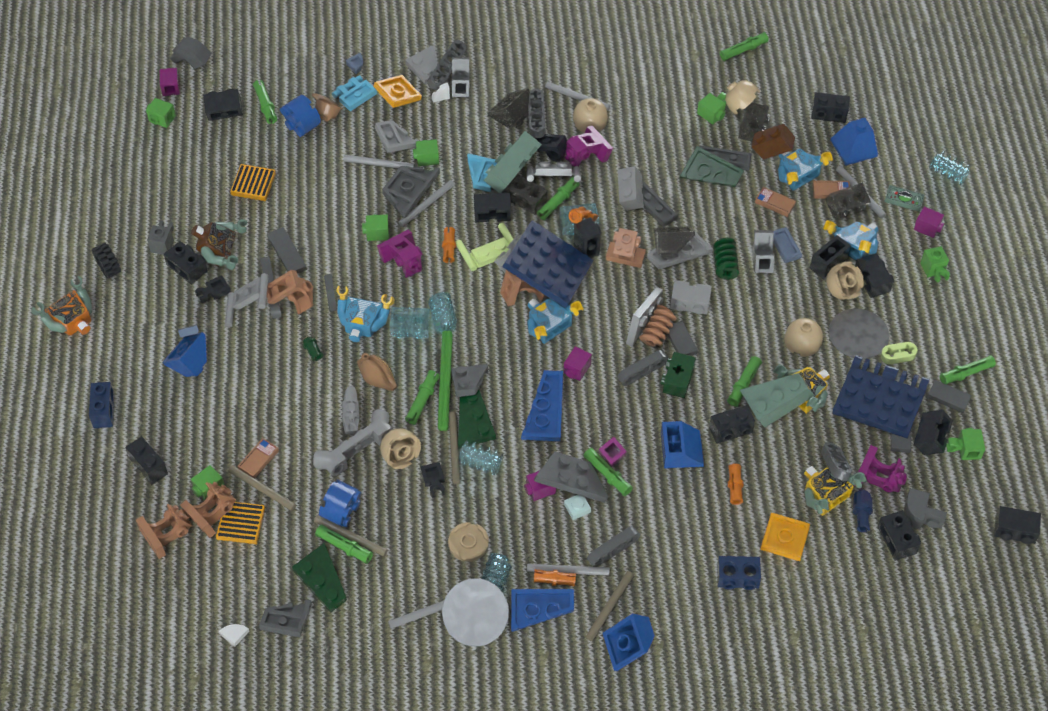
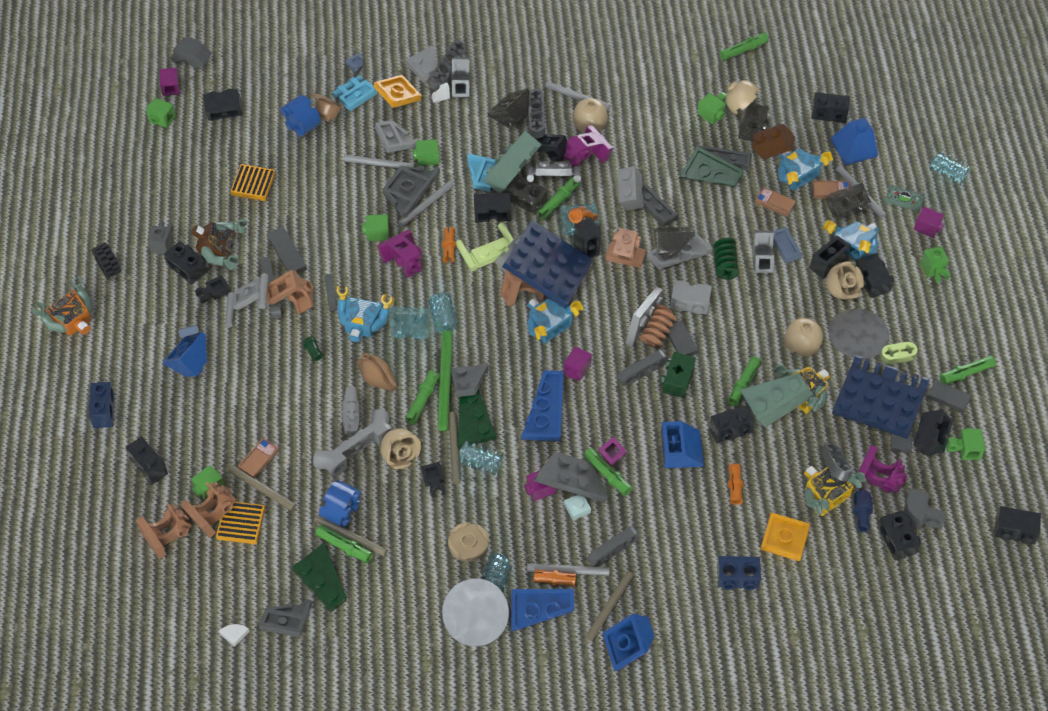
bright green pin [253,80,277,124] -> none
light grey bar [388,601,444,629] -> none

